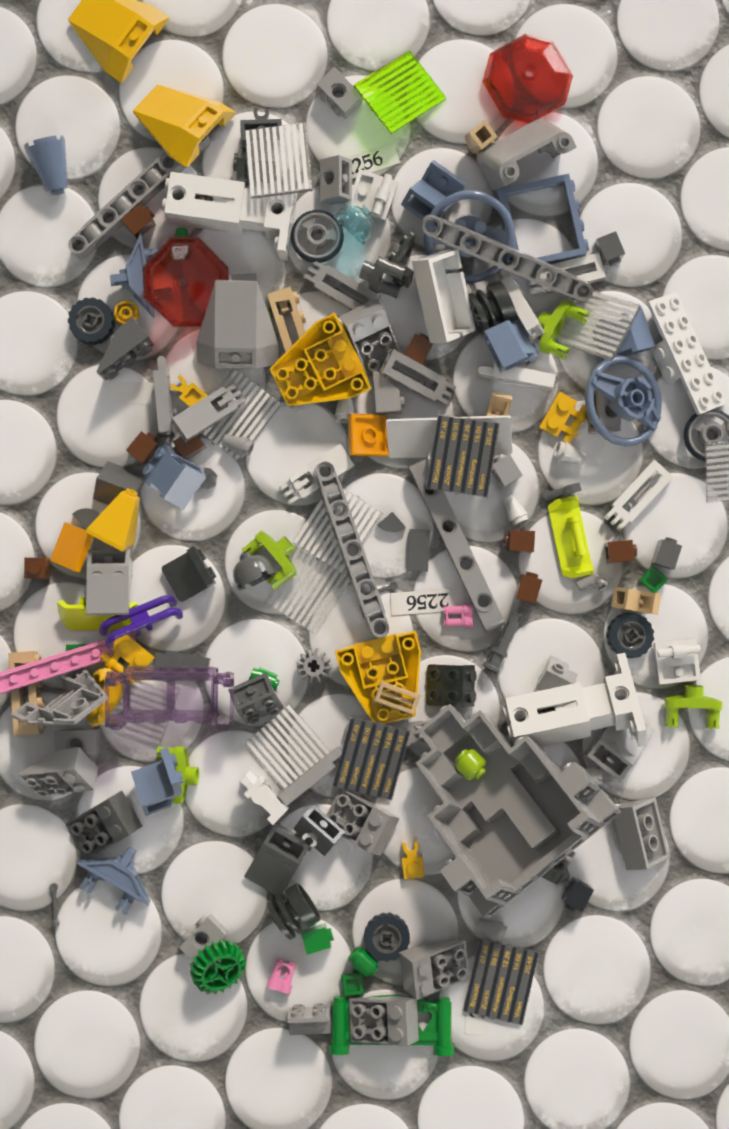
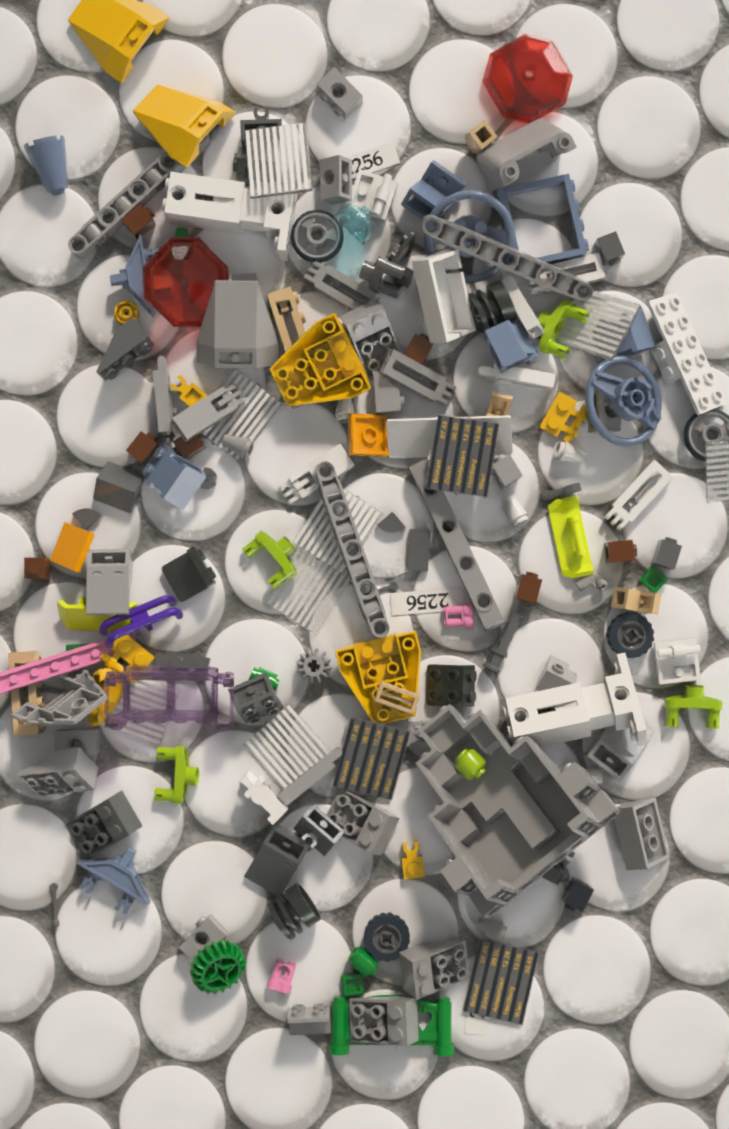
black wheel [68,297,116,345] -> none
yellow slope [85,488,140,552] -> none
sand blue piece [131,747,184,816] -> none
dark grey cylinder [233,553,276,590] -> none
green brick [301,923,334,955] -> none
clear neon green piece [353,50,447,134] -> none
reddish brown brick [504,530,535,553] -> none

